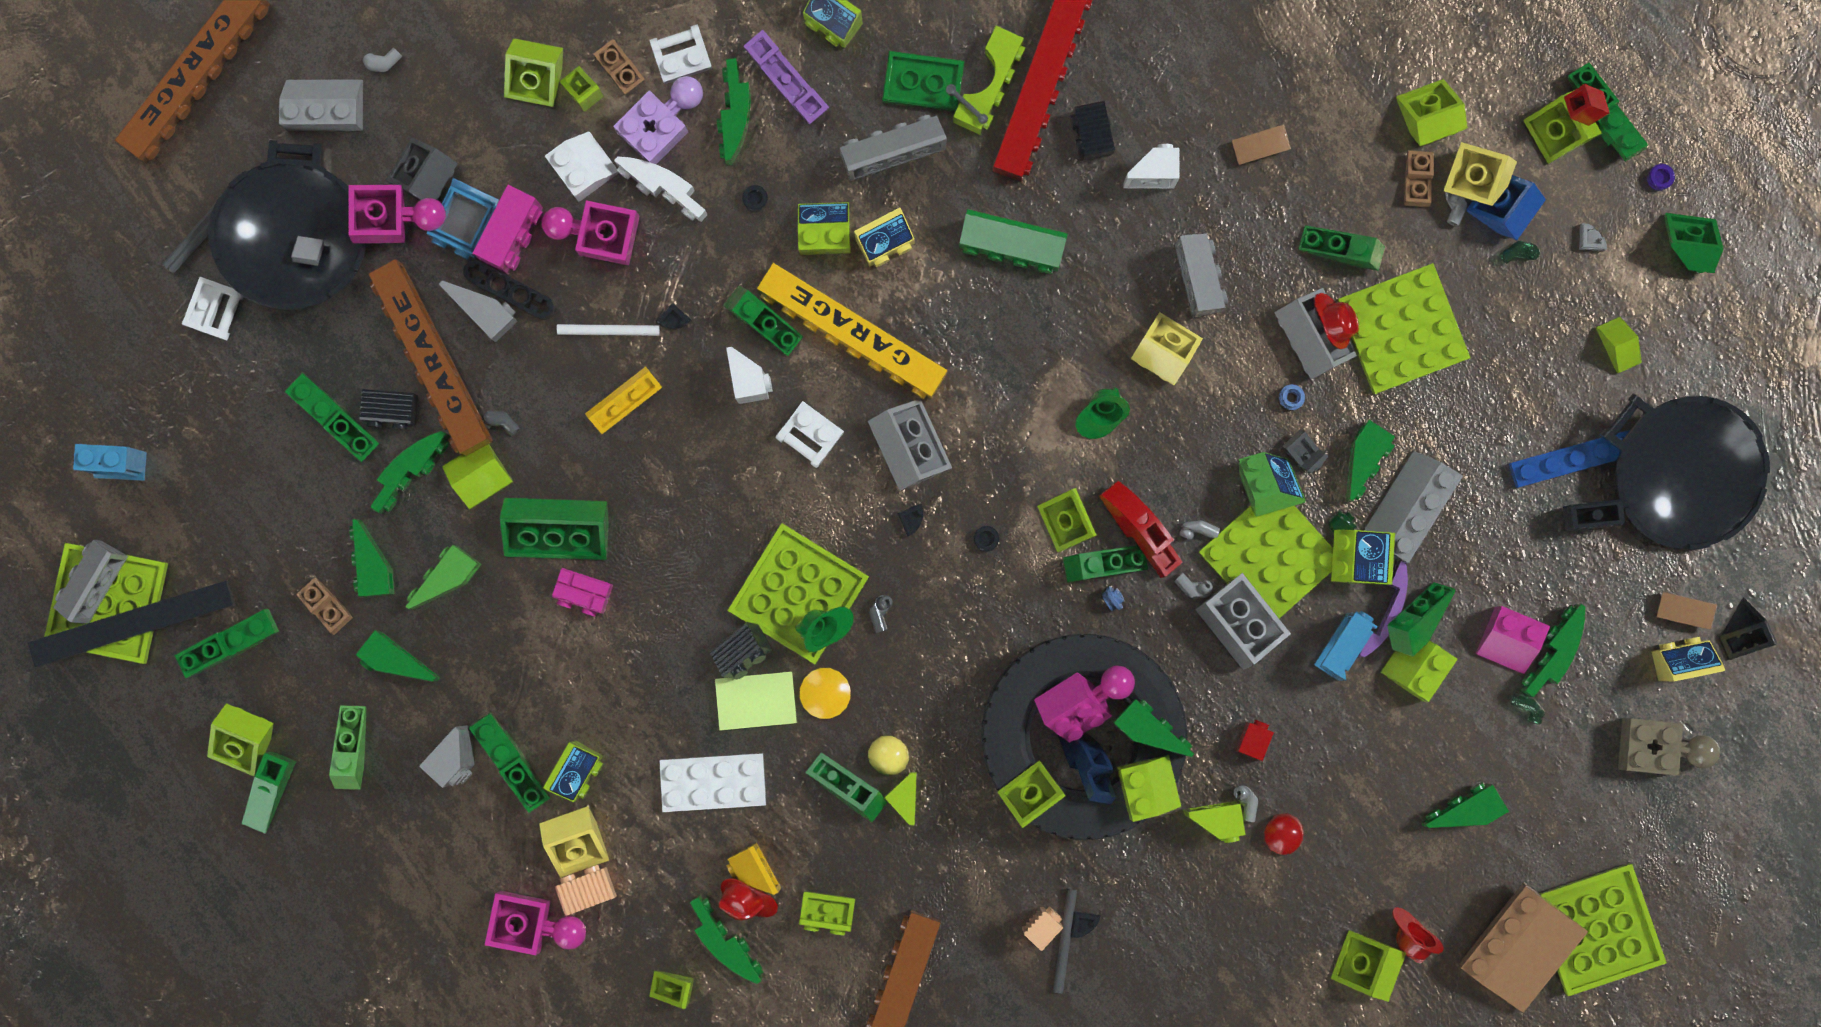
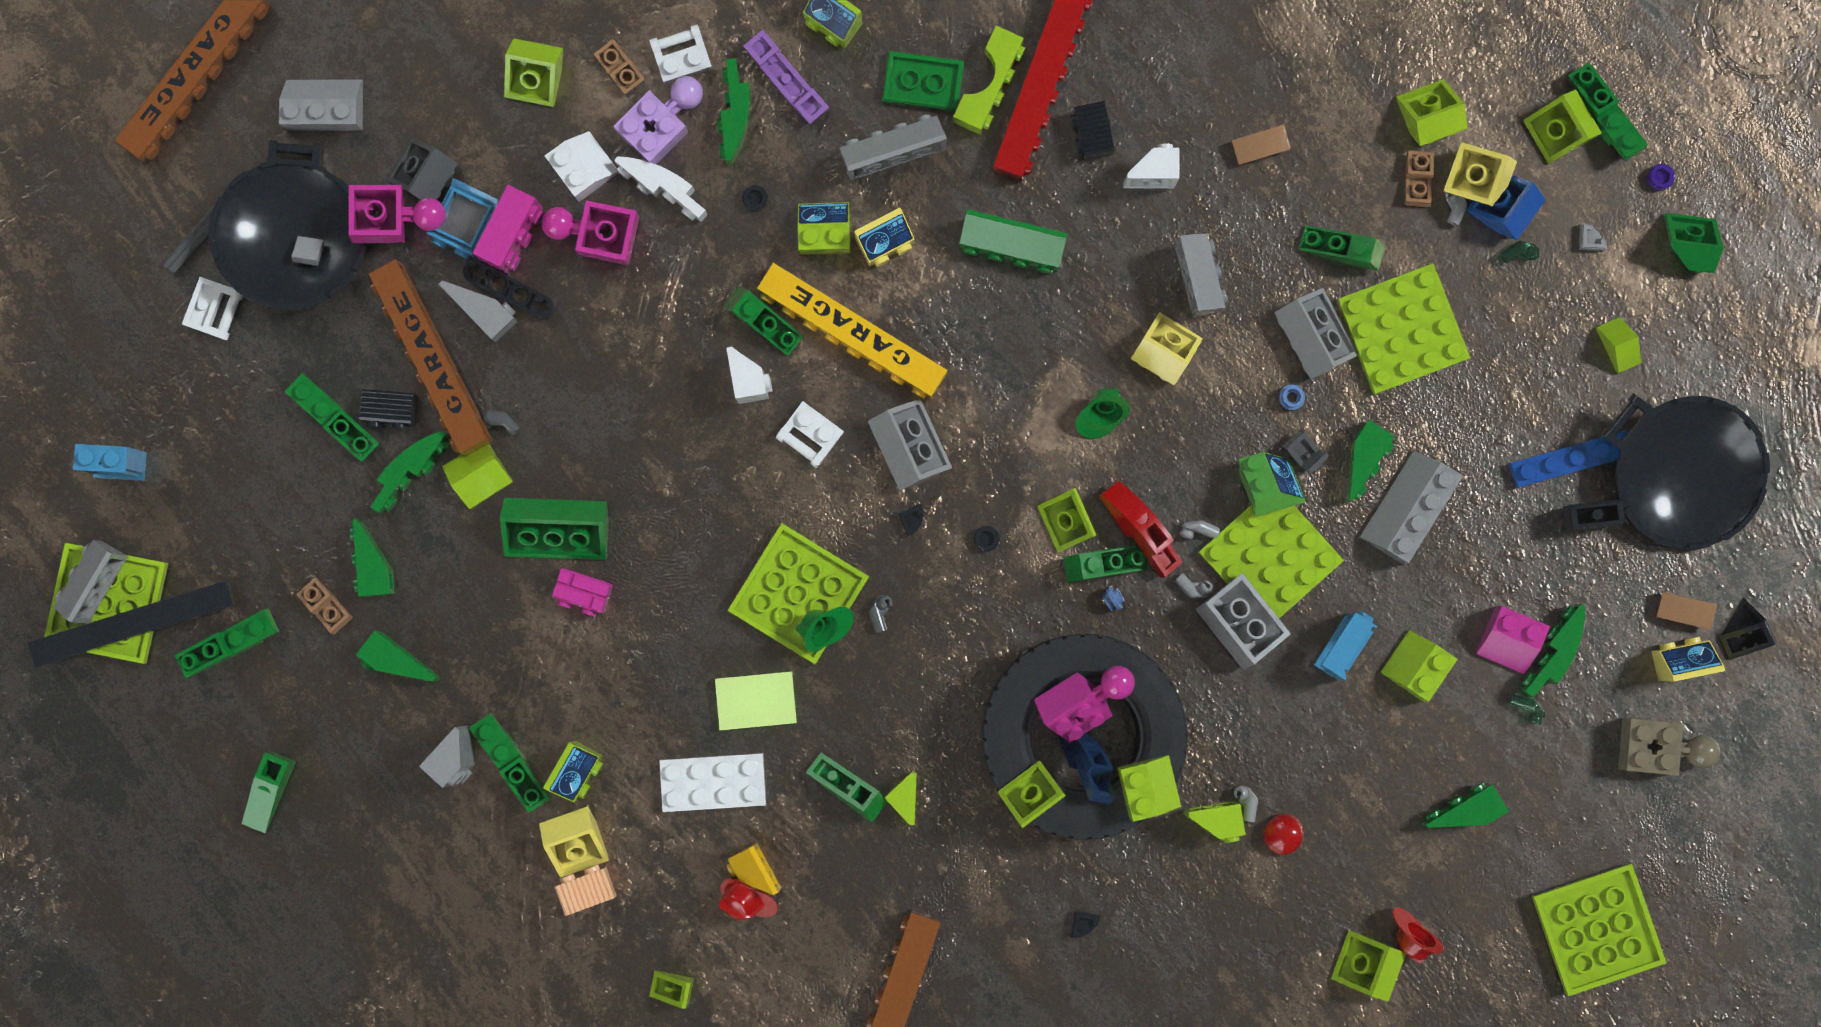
lime slope [207,703,274,776] -> none
bright green slope [329,706,366,790] -> none
light grey arm [363,47,402,72] -> none
bright green slope [405,545,482,610] -> none
dark pink brick [485,891,586,955] -> none
white bar [557,324,660,336] -> none
lime slope [559,66,604,112] -> none
yellow plate [585,366,662,434] -> none
black tile [656,303,692,329] -> none
green slope [690,895,764,984] -> none
black brick [710,622,772,680] -> none
lime bracket [799,891,855,935] -> none
yellow dish [800,668,851,719] -> none
light yellow hair [868,736,909,776] -> none
dark grey hinge [946,84,988,124] -> none
light nougat brick [1022,906,1063,951] -> none
dark grey bar [1053,888,1077,994] -> none
green slope [1112,699,1194,757] -> none
red brick [1235,719,1274,761] -> none
red piece [1314,293,1359,349] -> none
dark green piece [1328,510,1357,533] -> none
slope [1331,530,1395,585] -> none
medium lavender slope [1358,561,1408,657] -> none
green slope [1387,582,1455,656] -> none
medium nougat slope [1459,882,1588,1012] -> none
red brick [1564,84,1610,126] -> none

